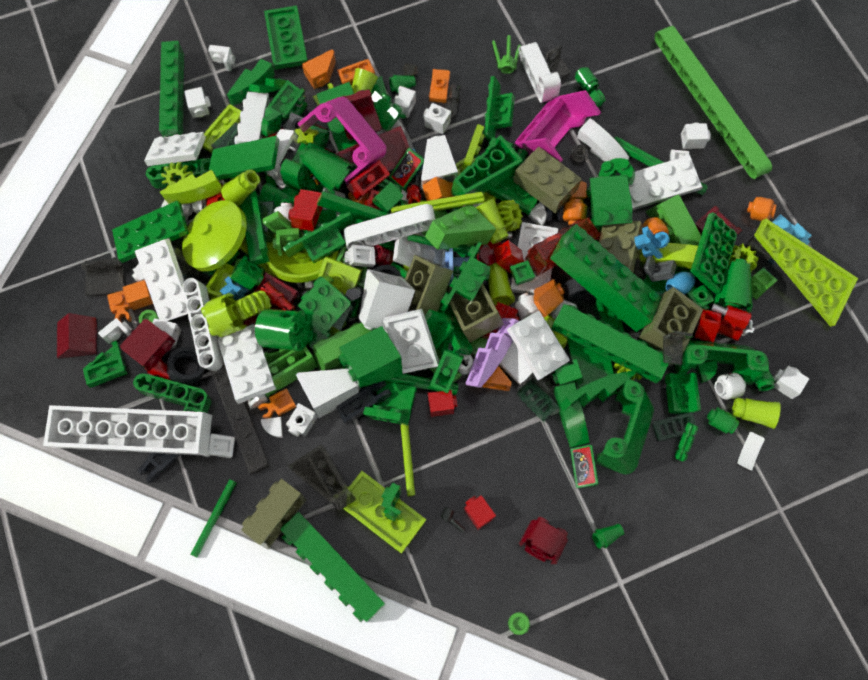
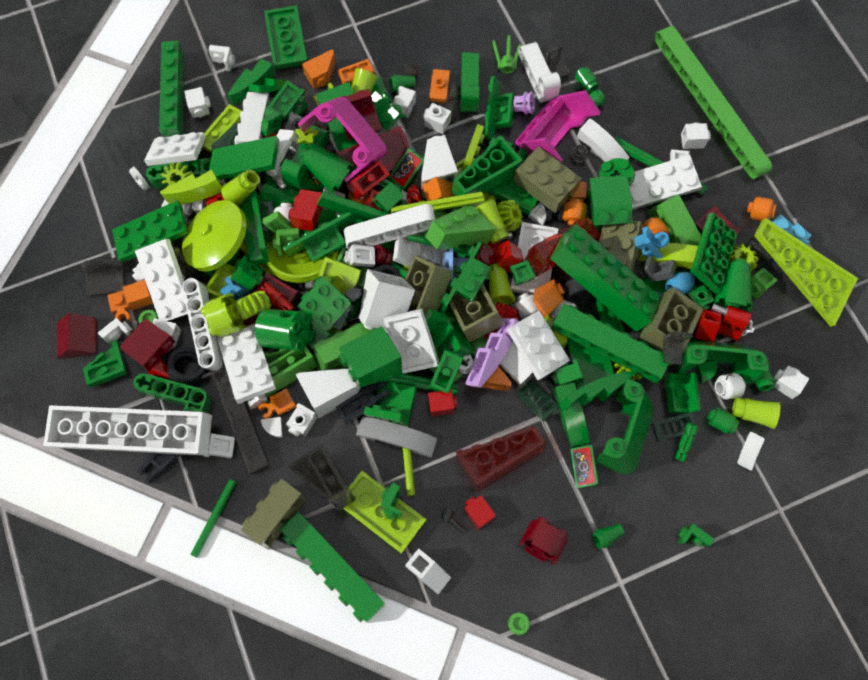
none -> white tile [129,167,150,191]
none -> light grey slope [356,417,437,458]
none -> white slope [405,549,451,594]
none -> clear red wedge [455,426,546,491]
none -> green beam [461,52,479,112]
none -> lavender piece [513,91,535,115]
none -> green bracket [677,524,714,548]

